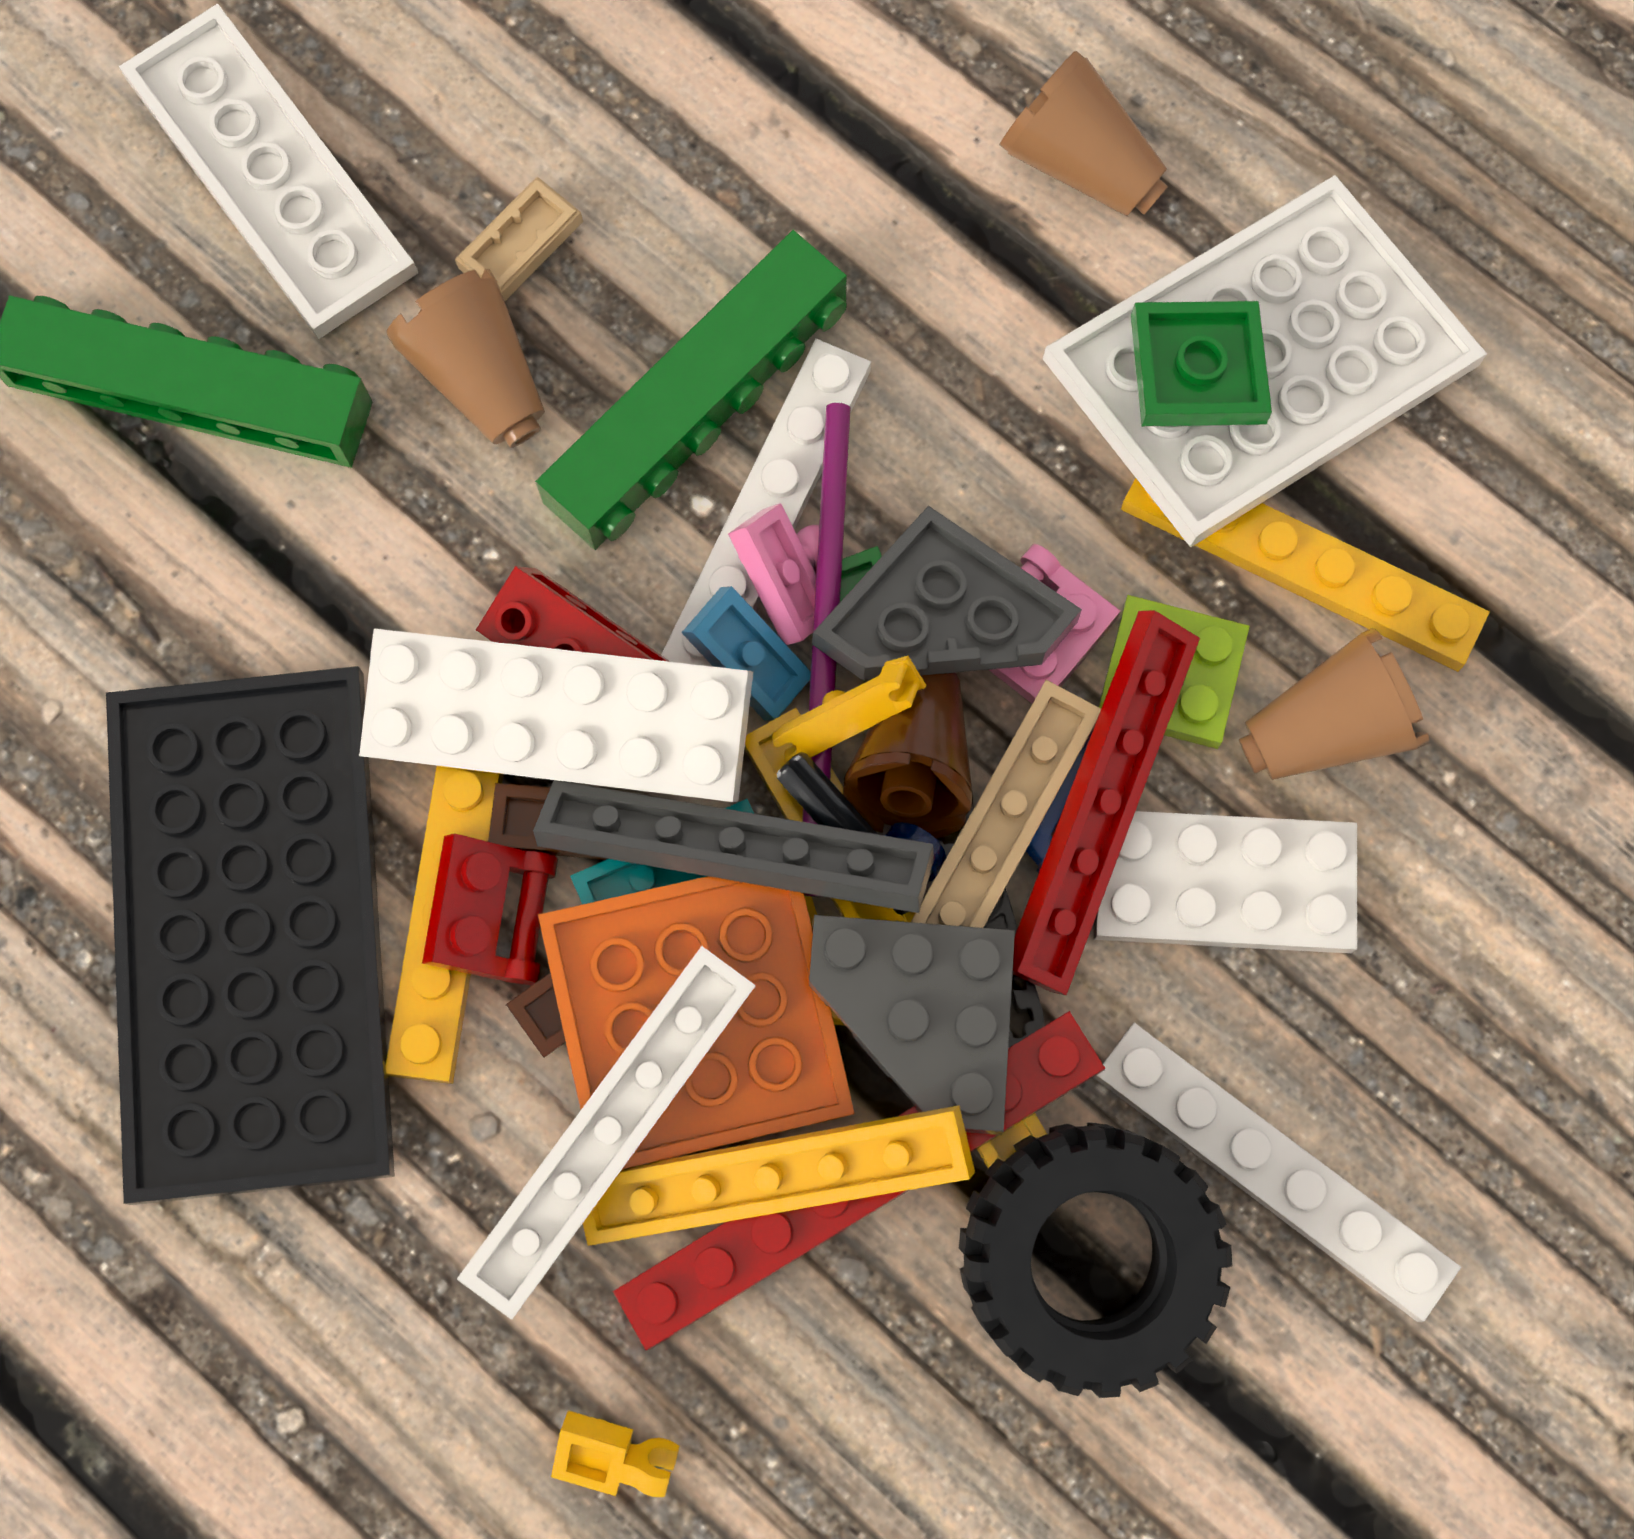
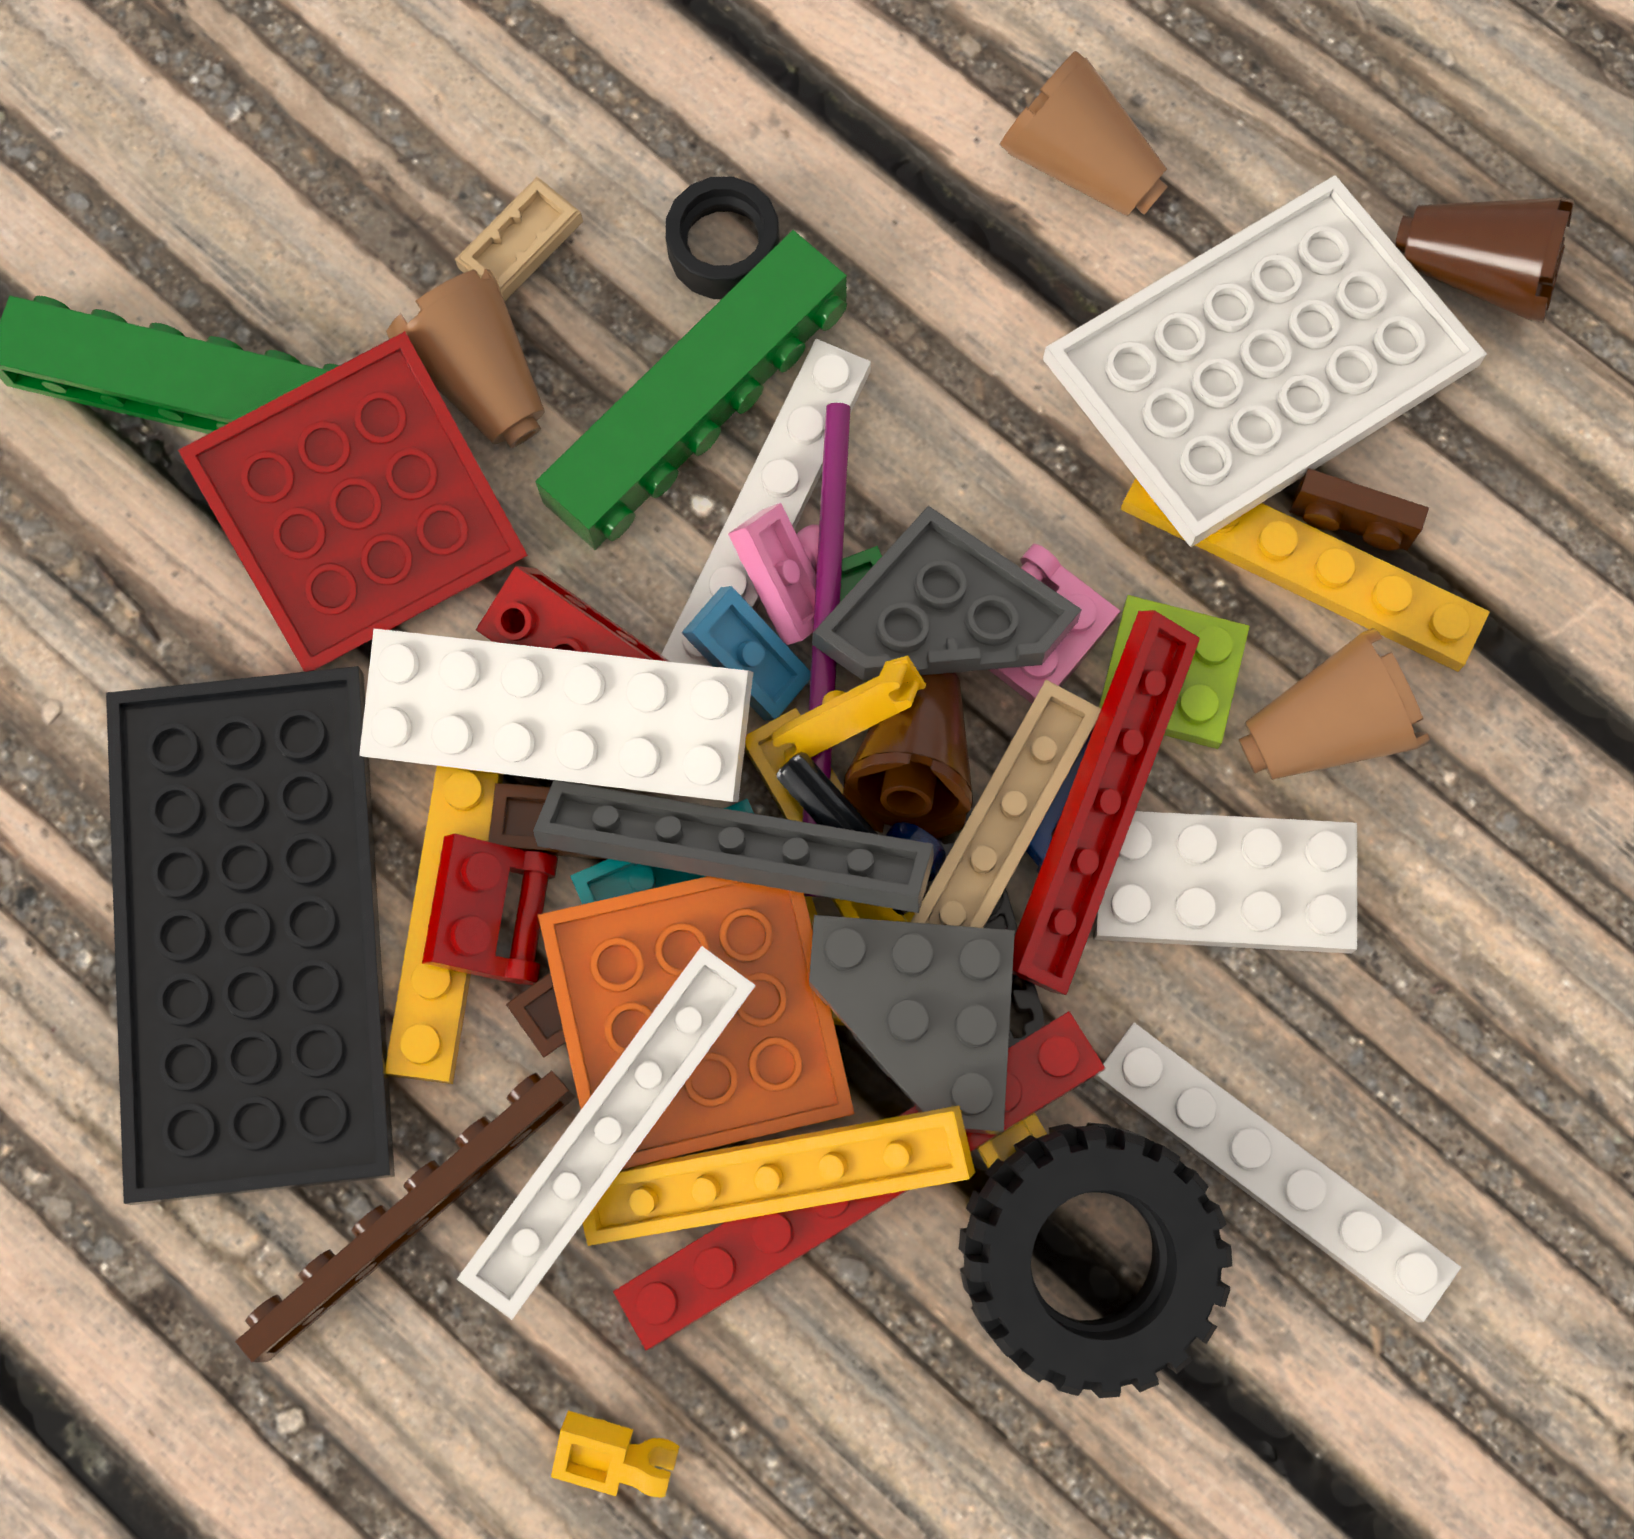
white plate [119,3,418,339] -> none
green plate [1131,301,1272,427] -> none
none -> red plate [178,331,528,672]
none -> reddish brown plate [235,1070,576,1363]
none -> black tyre [665,177,779,299]
none -> reddish brown plate [1289,468,1429,551]
none -> reddish brown cone [1395,197,1574,323]

